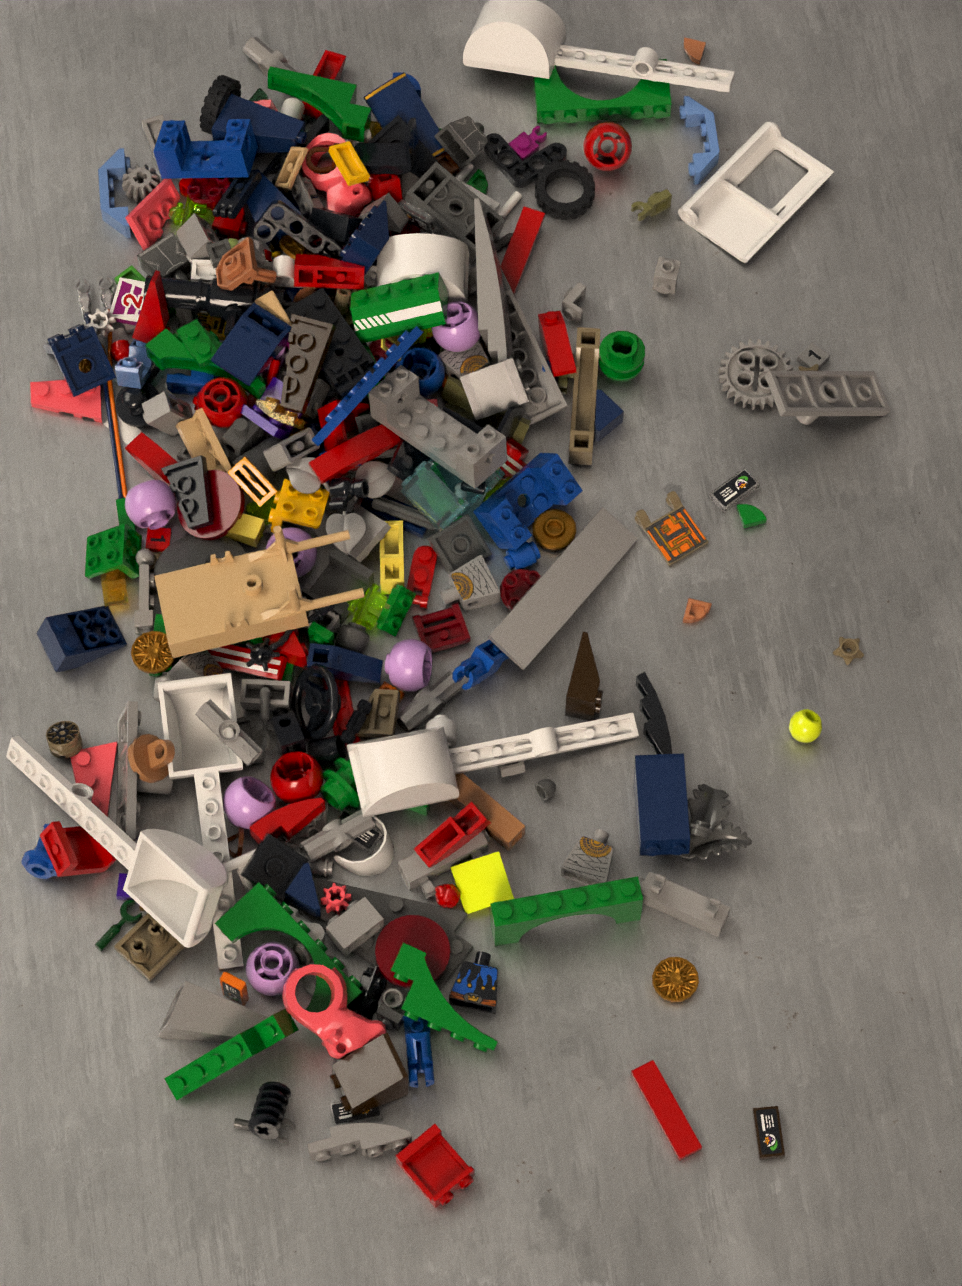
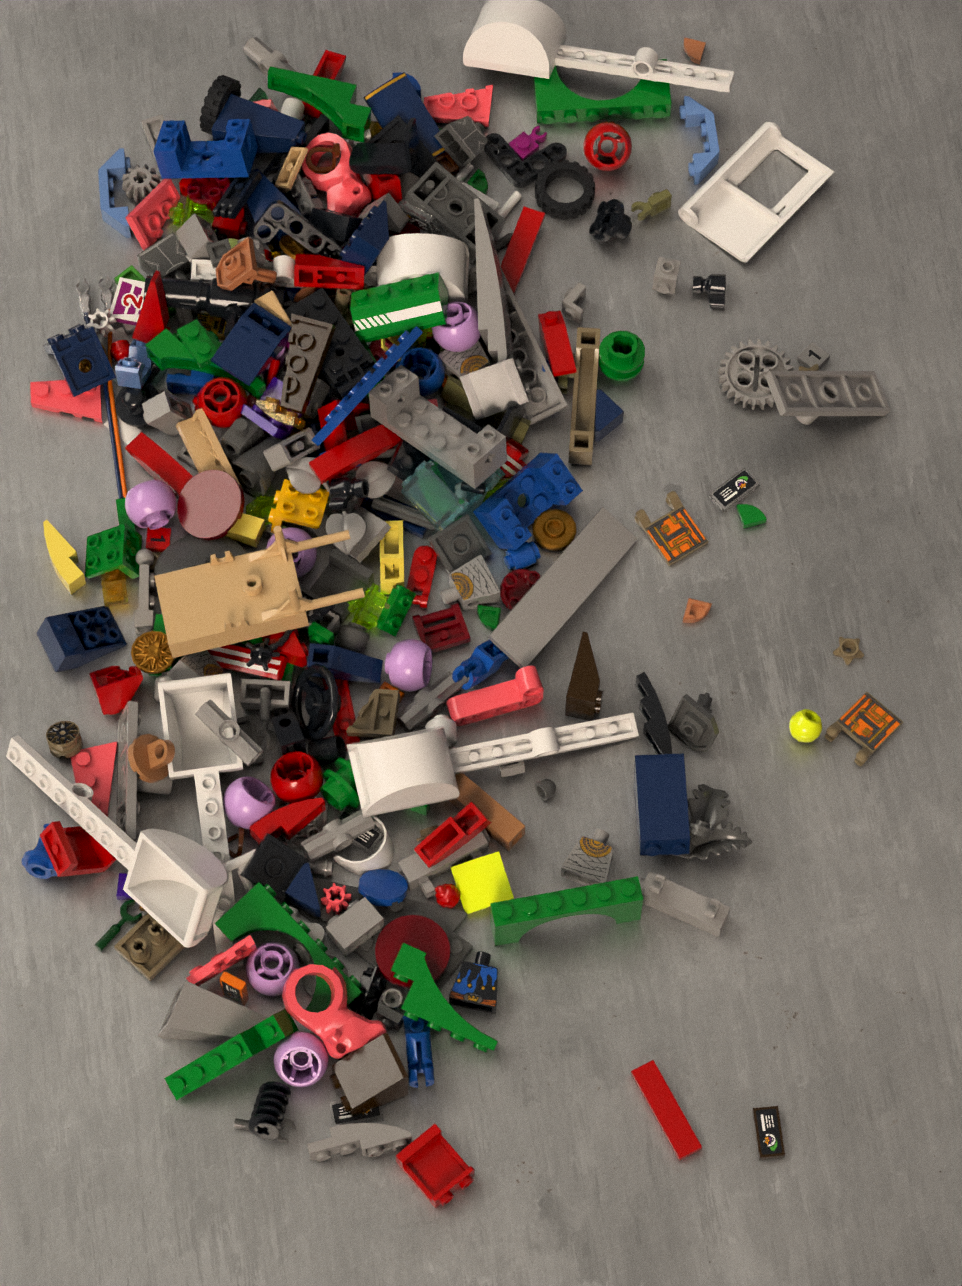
black wing [161,455,214,530] -> none
tile [227,455,278,506] -> none
yellow tile [328,141,370,186] -> none
black axle [340,699,372,744] -> none
pearl gold wheel [652,957,699,1002] -> none
none -> light yellow slope [43,520,86,595]
none -> red slope [89,666,143,715]
none -> coral wing [186,935,257,986]
none -> lavender wheel [273,1032,329,1087]
none -> blue tile [358,869,408,907]
none -> dark tan plate [416,824,439,842]
none -> coral wing [424,85,493,127]
none -> coral beam [446,666,544,726]
none -> green tile [477,605,501,631]
none -> black plate [589,199,632,243]
none -> dark grey piece [668,693,719,751]
none -> black piece [693,274,726,308]
none -> flag [824,692,903,766]

